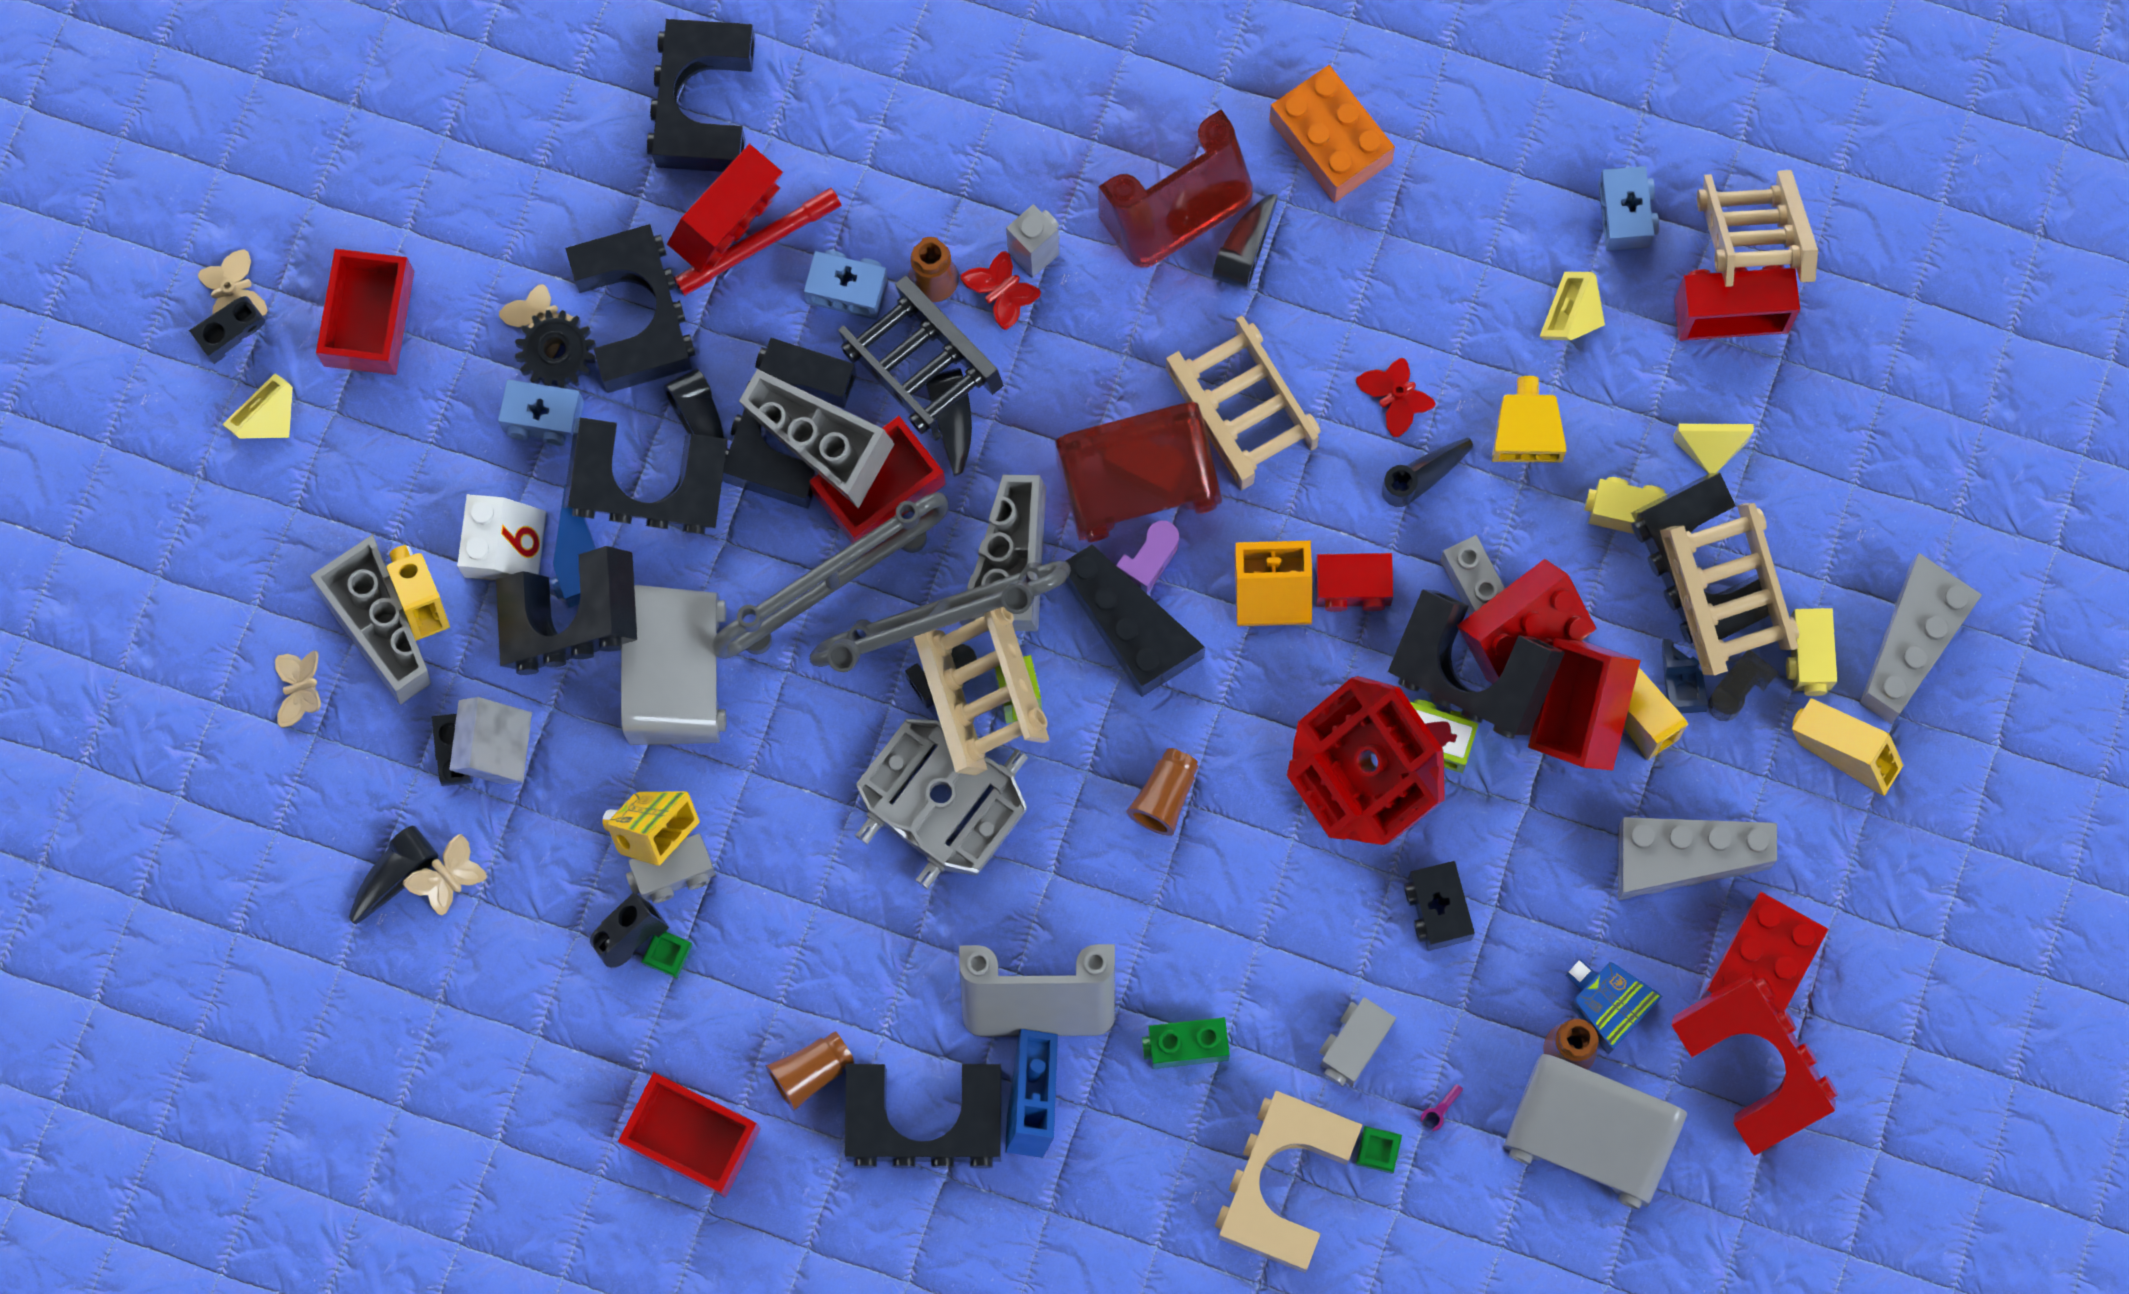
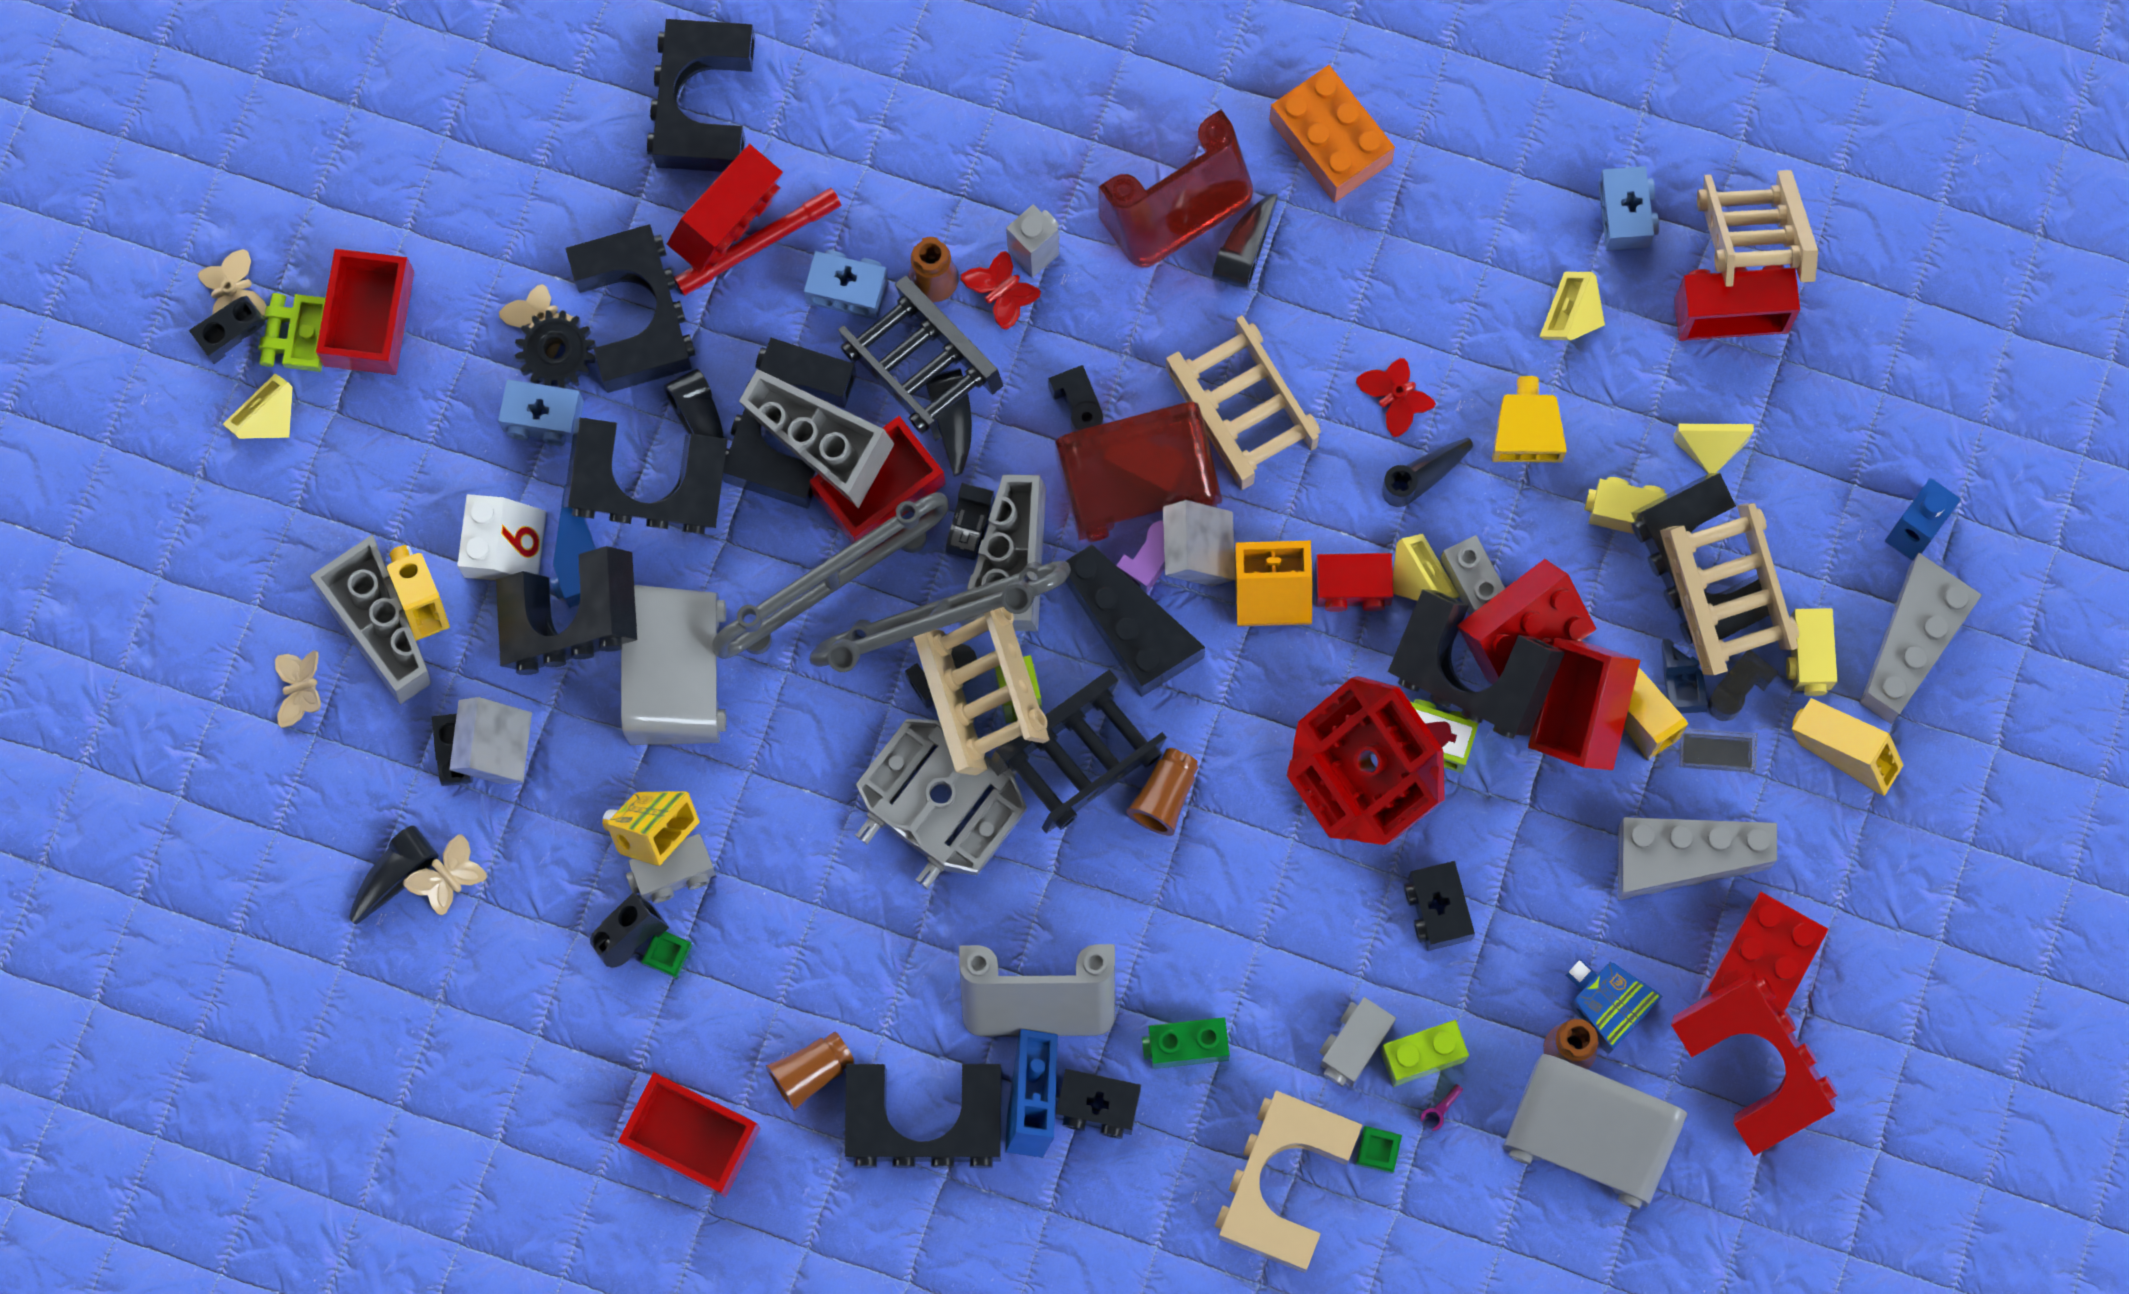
none -> lime plate [258,293,326,372]
none -> black leg [946,483,995,561]
none -> black fence [989,669,1167,834]
none -> black leg [1048,365,1103,441]
none -> black brick [1056,1069,1141,1139]
none -> flat silver piece [1163,500,1235,586]
none -> lime brick [1380,1019,1469,1087]
none -> light yellow slope [1393,533,1460,601]
none -> clear tile [1679,728,1758,773]
none -> blue torso [1885,478,1961,561]

